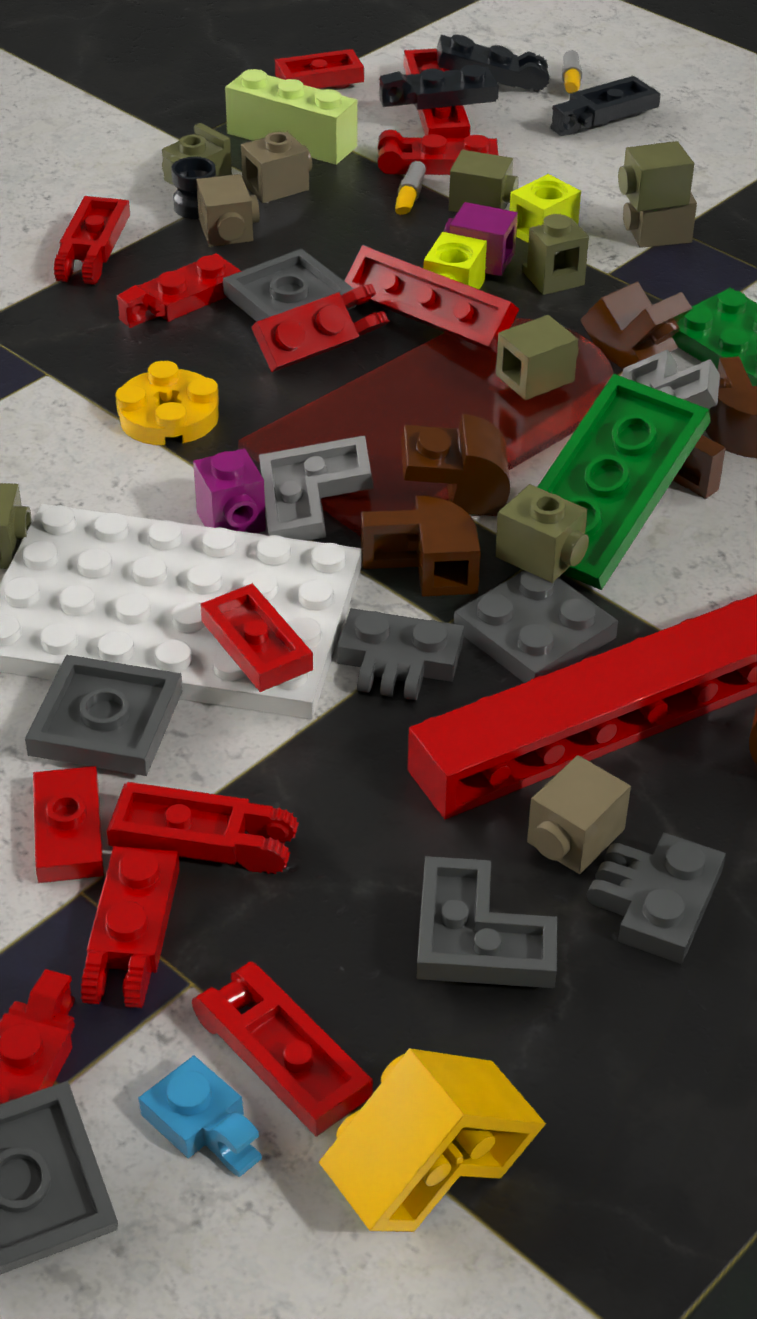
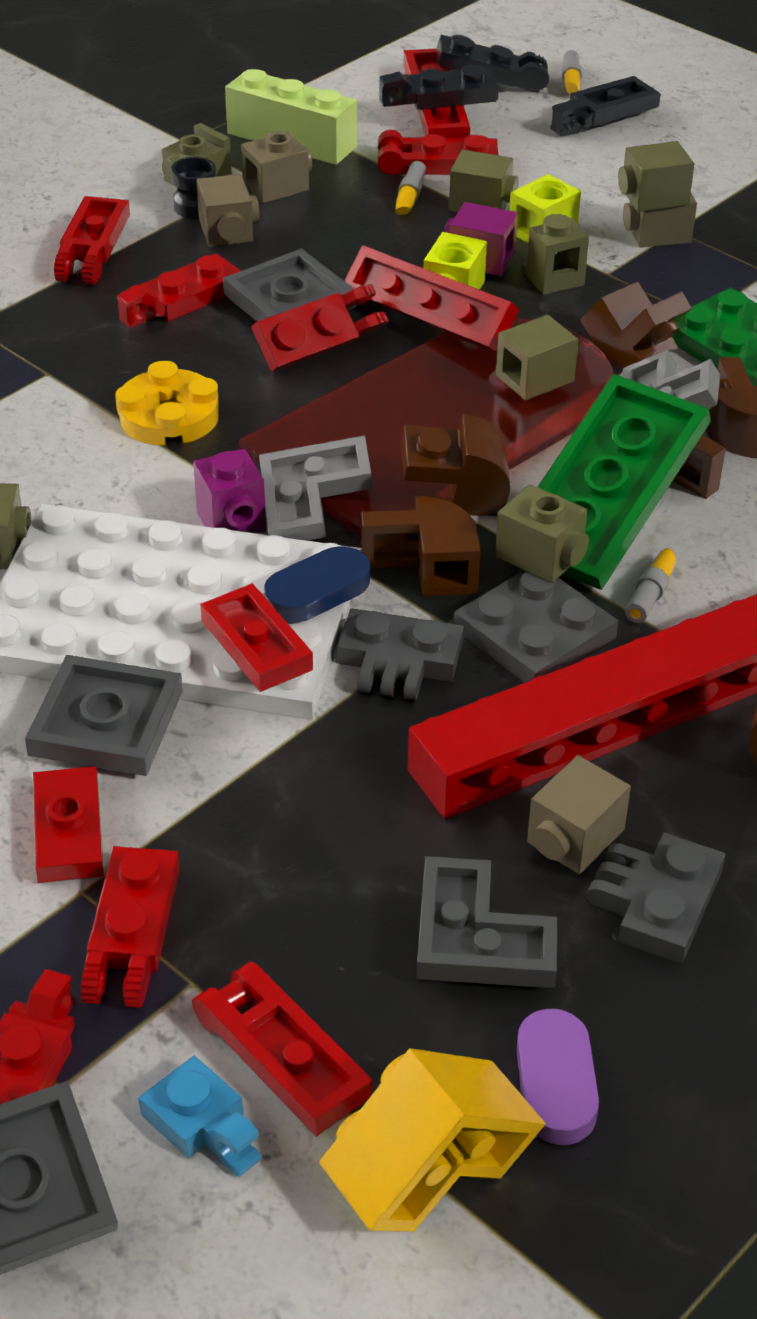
red hinge [107,782,299,874] -> none
red plate [275,49,364,89] -> none
none -> dark blue tile [264,546,370,623]
none -> medium lavender tile [516,1009,599,1145]
none -> light grey piece [625,548,676,623]

